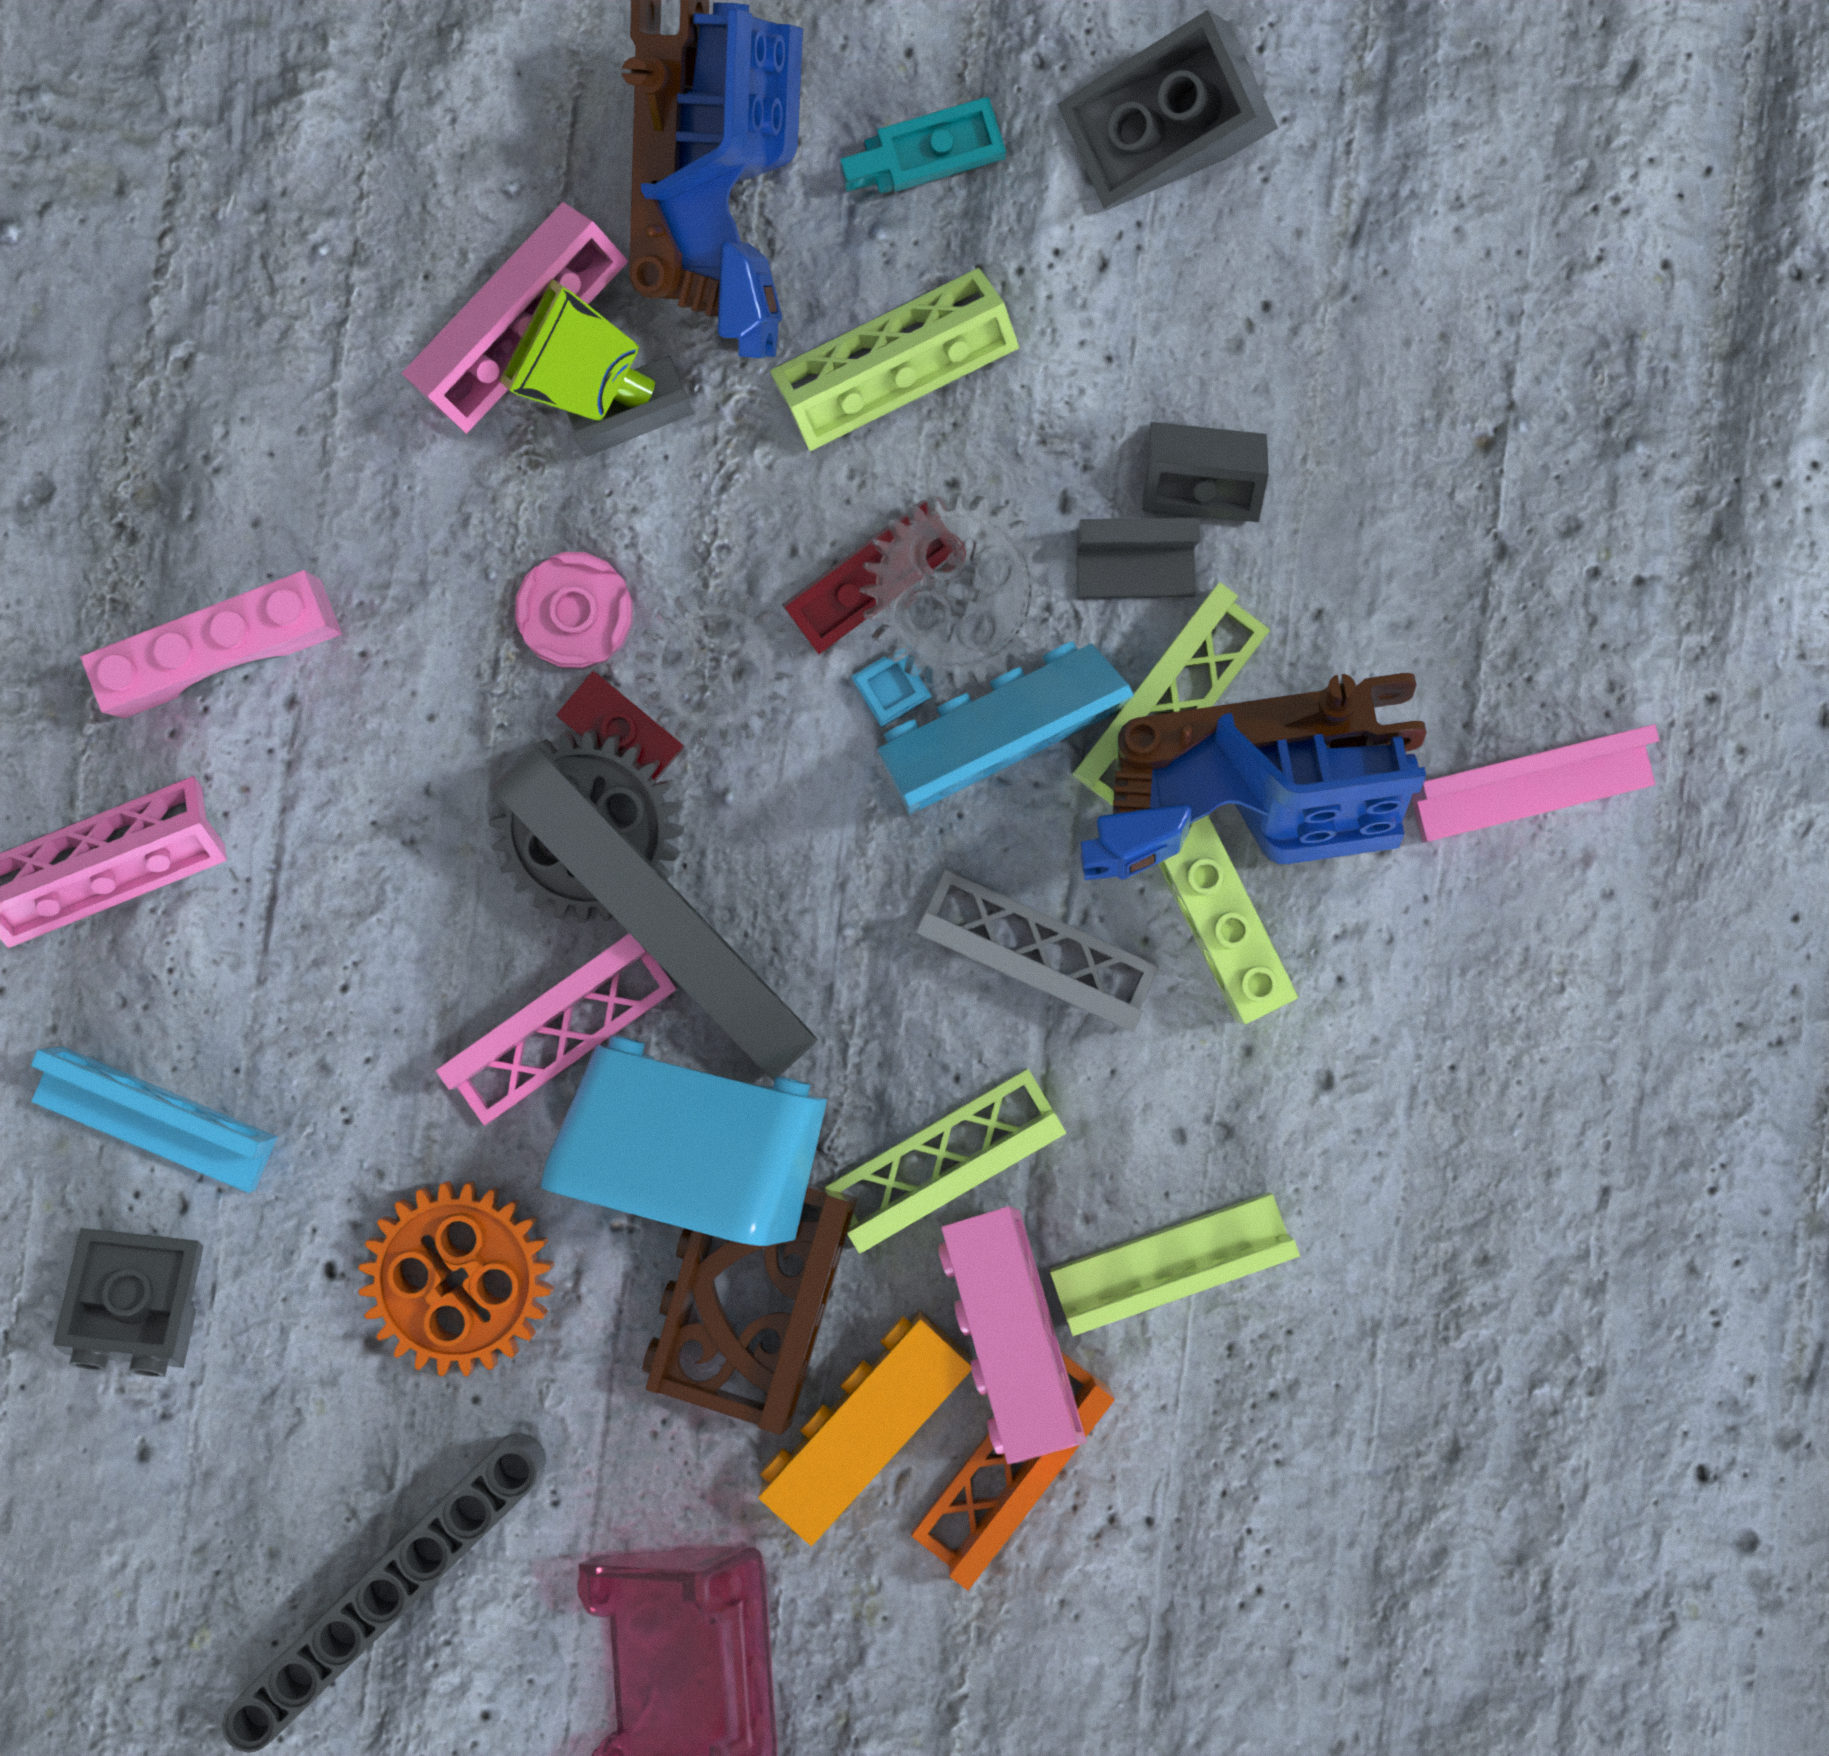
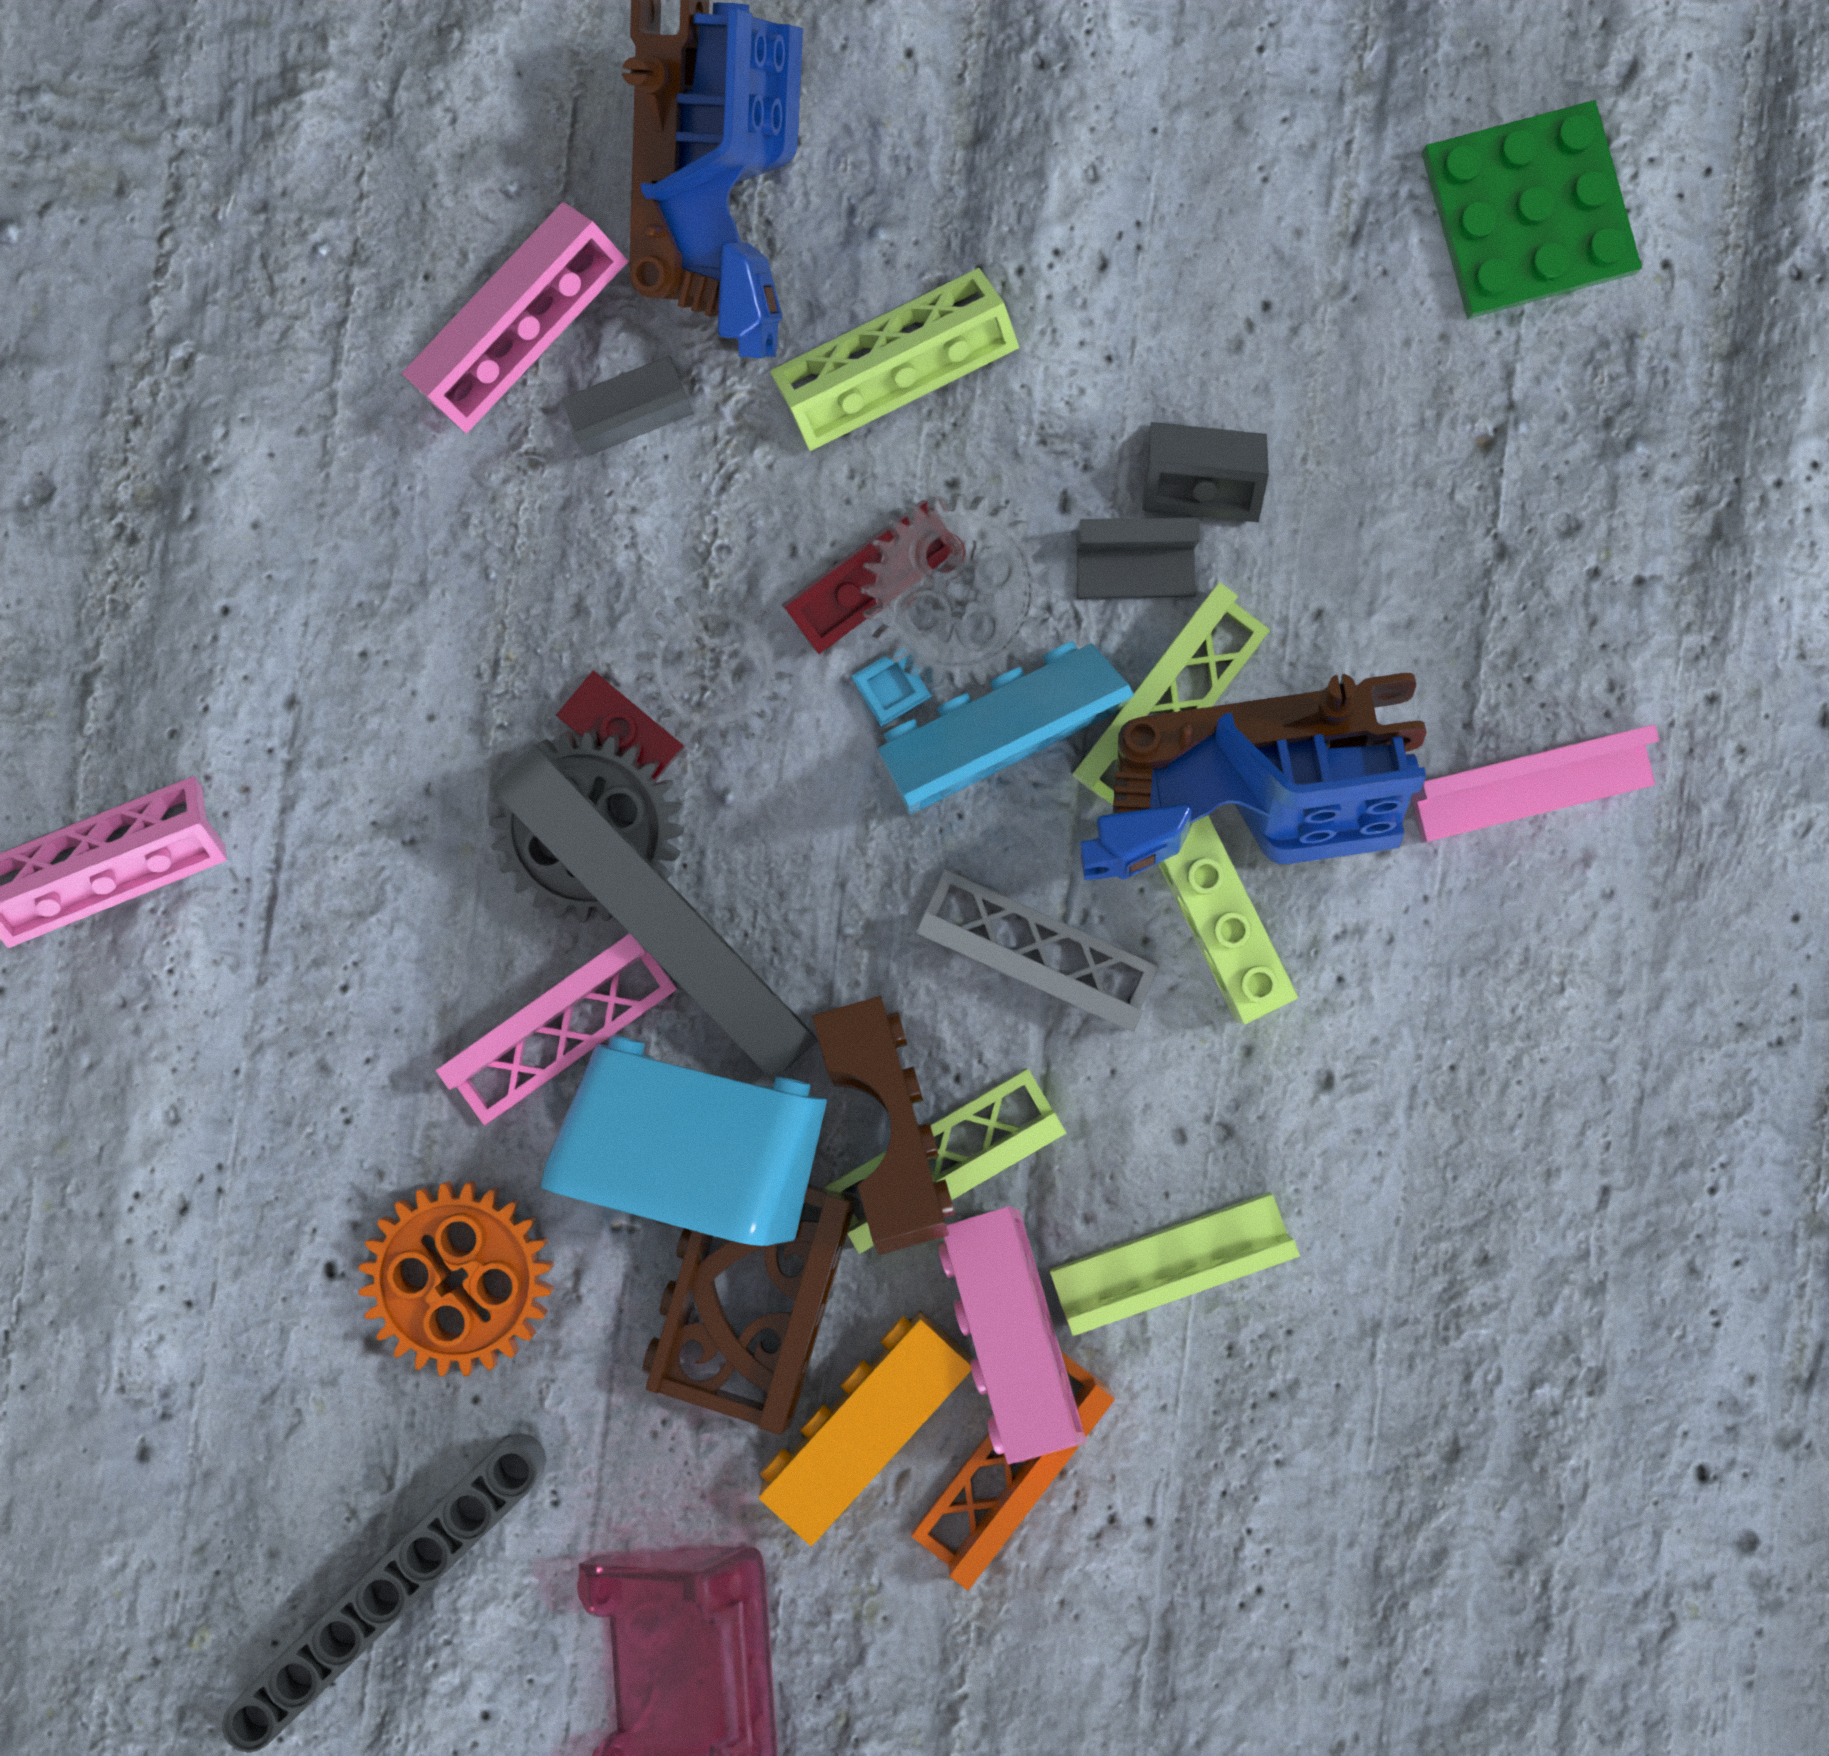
medium azure fence [31,1046,278,1193] -> none
dark grey plate [53,1228,204,1377] -> none
bright pink arch [80,570,342,719] -> none
lime torso [499,279,655,421] -> none
bright pink tile [515,552,633,670] -> none
teal hinge [840,97,1007,194] -> none
dark grey slope [1057,10,1278,210] -> none
none -> reddish brown arch [812,996,955,1255]
none -> green plate [1421,100,1642,320]

